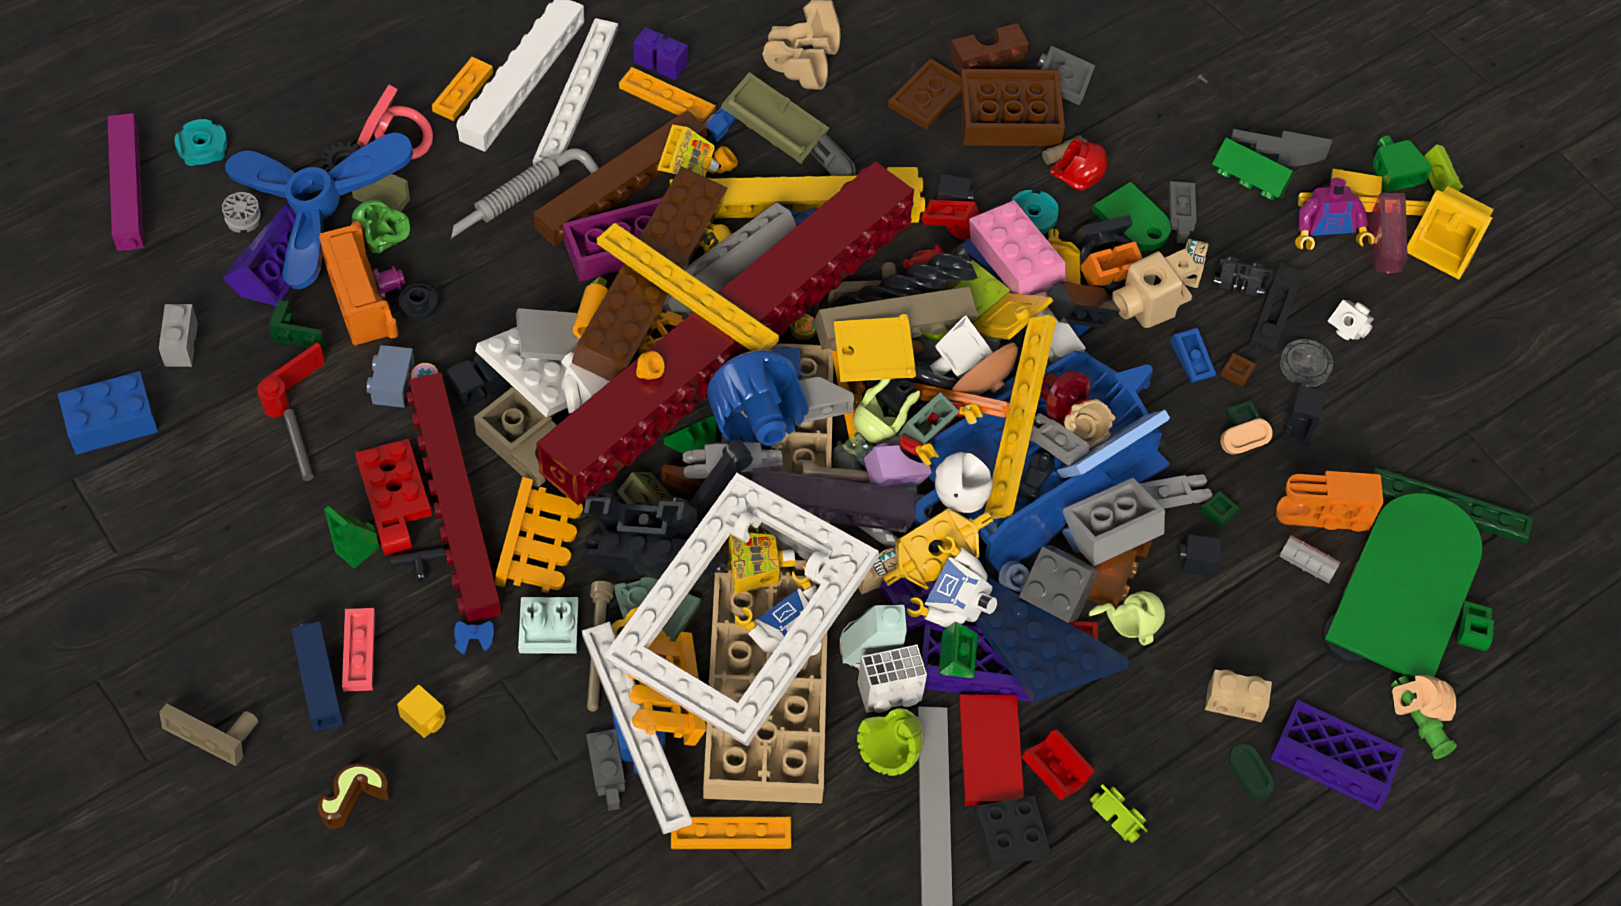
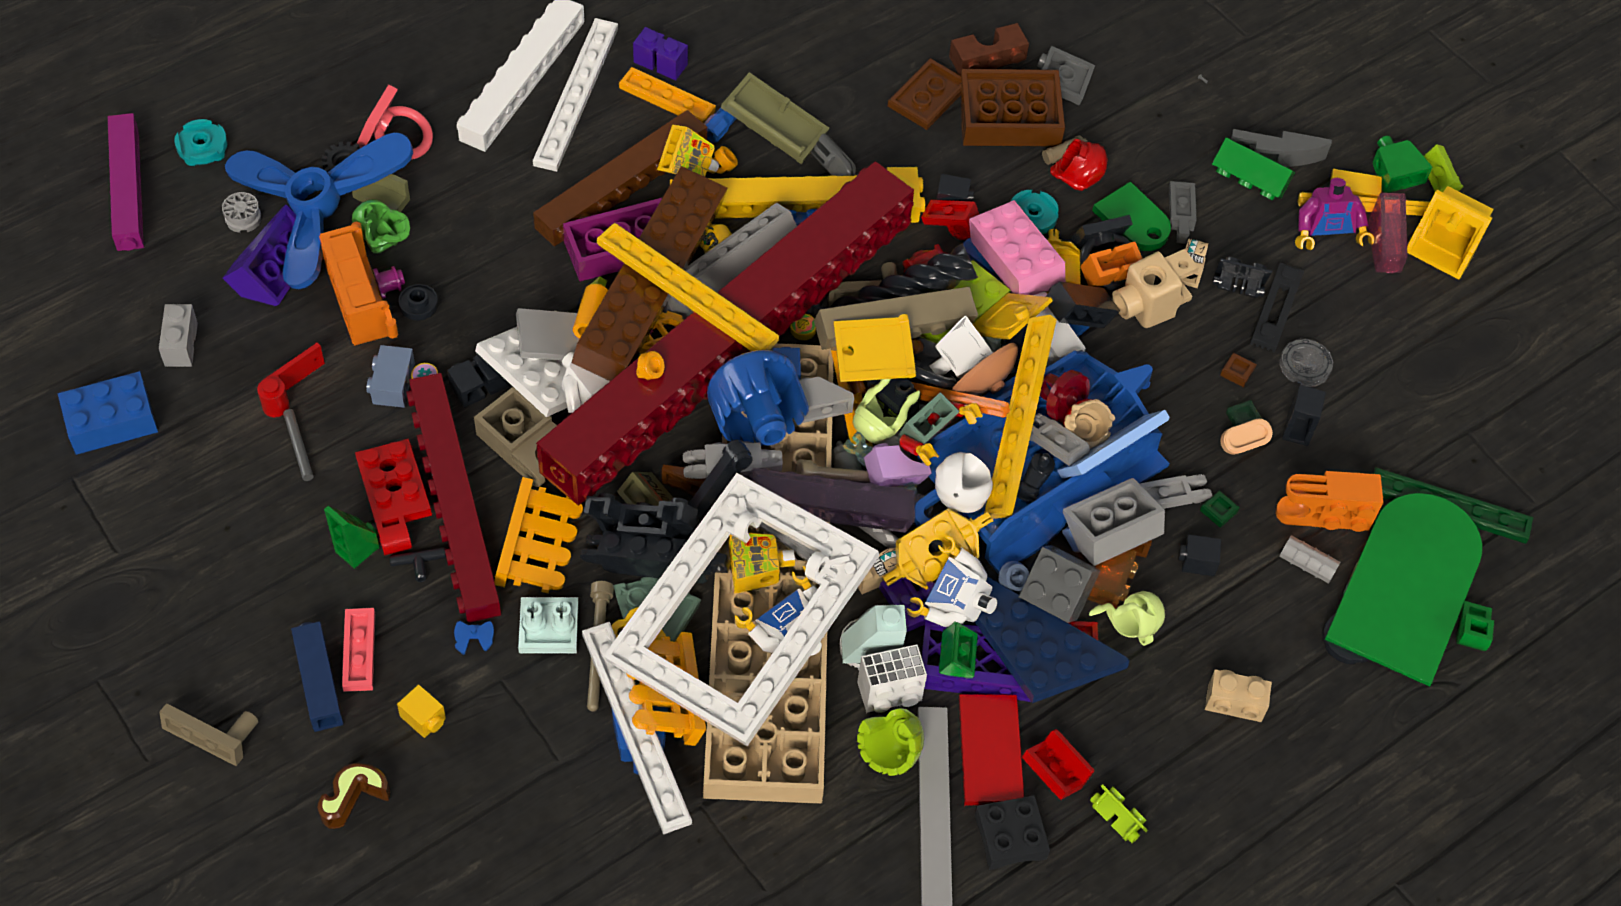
dark green bracket [269,300,325,349] -> none
light orange plate [432,57,493,121] -> none
light grey piece [451,149,599,239] -> none
dark grey hinge [586,729,625,811] -> none
green piece [664,416,716,454] -> none
light orange tile [671,817,791,849] -> none
tan piece [762,0,841,90] -> none
blue slope [1170,328,1216,383] -> none
clear green tile [1229,744,1274,800] -> none
dark purple fence [1271,699,1405,811] -> none
white brick [1328,300,1374,340] -> none
bright green pin [1391,676,1457,759] -> none
light nougat piece [1392,675,1456,721] -> none

